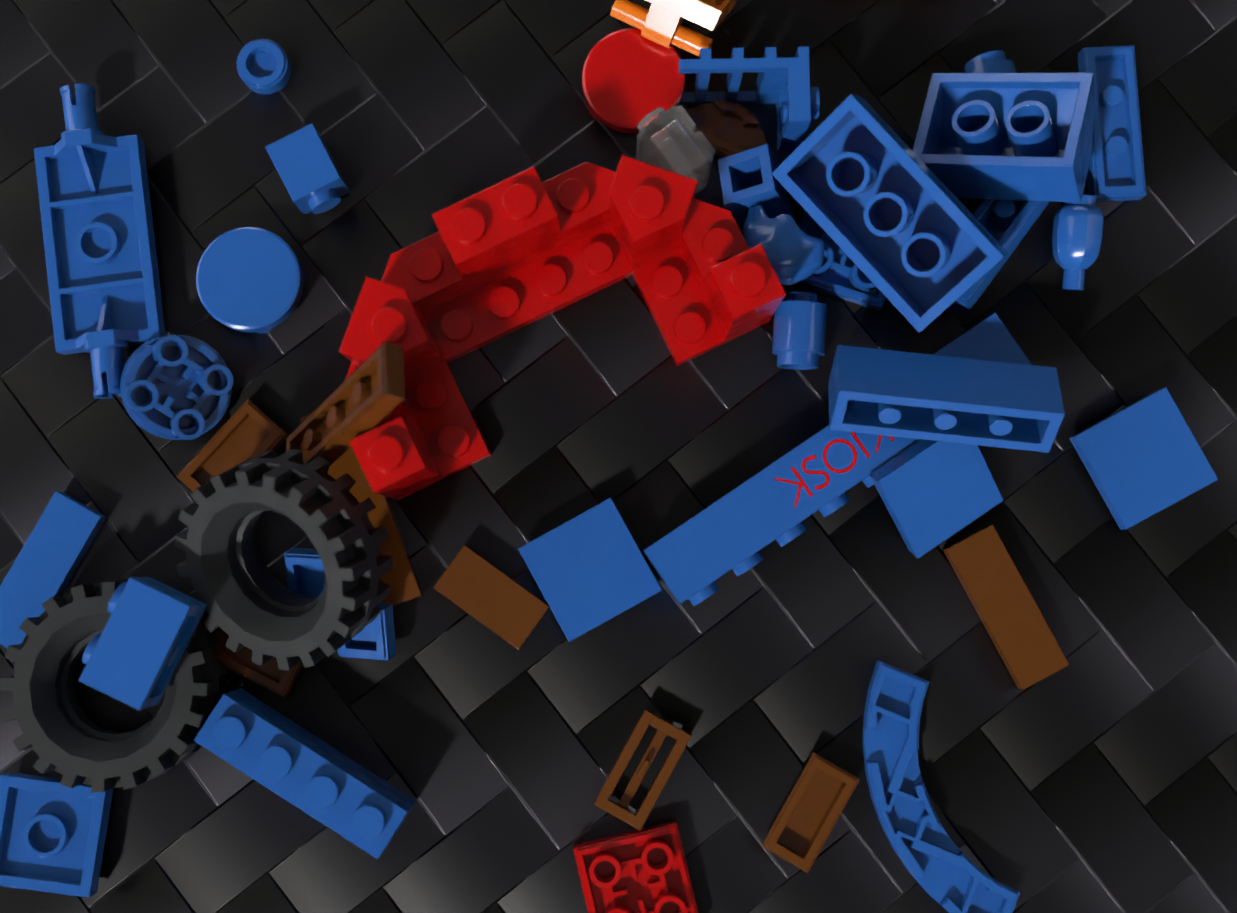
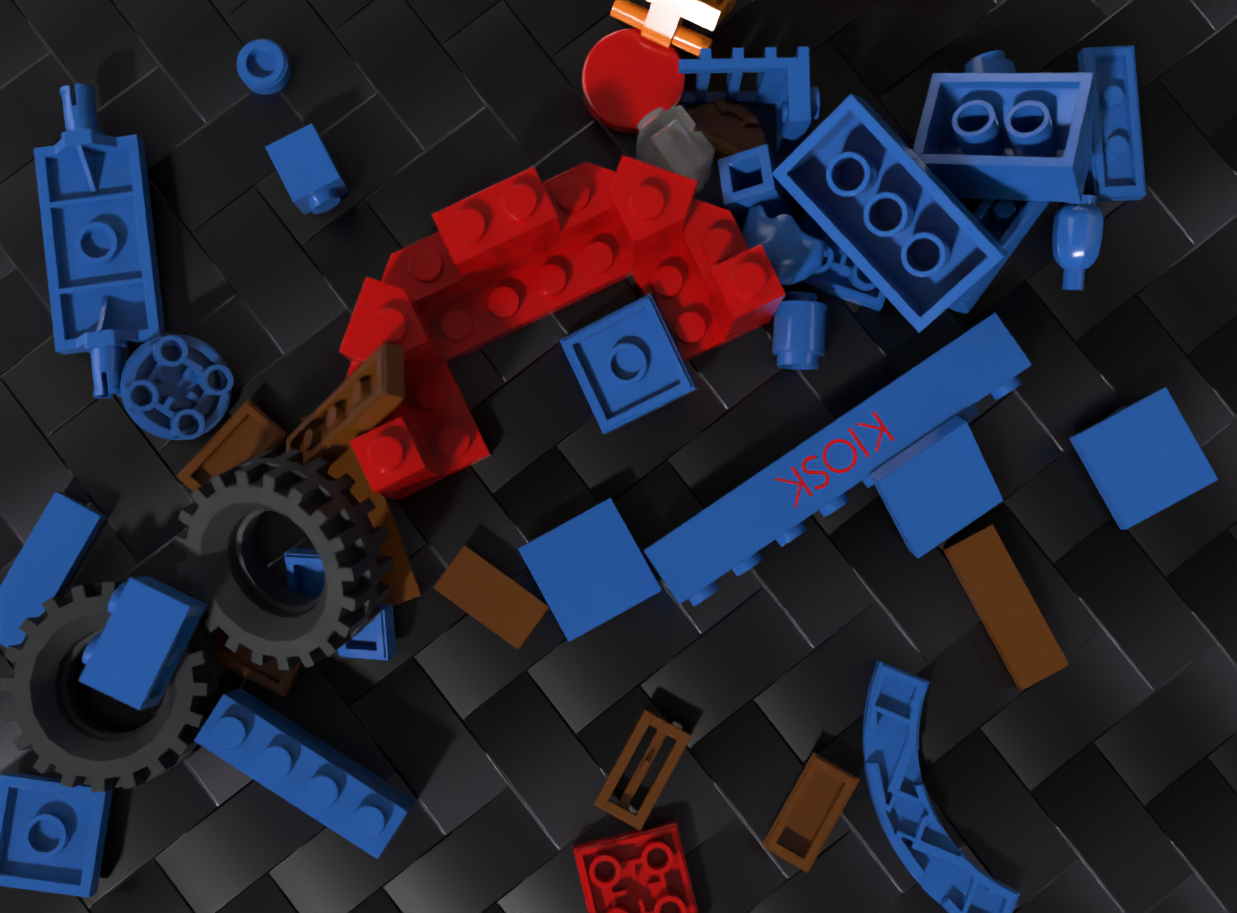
blue tile [196,227,306,334] -> none
blue brick [828,345,1065,453] -> none
none -> blue tile [559,293,699,434]

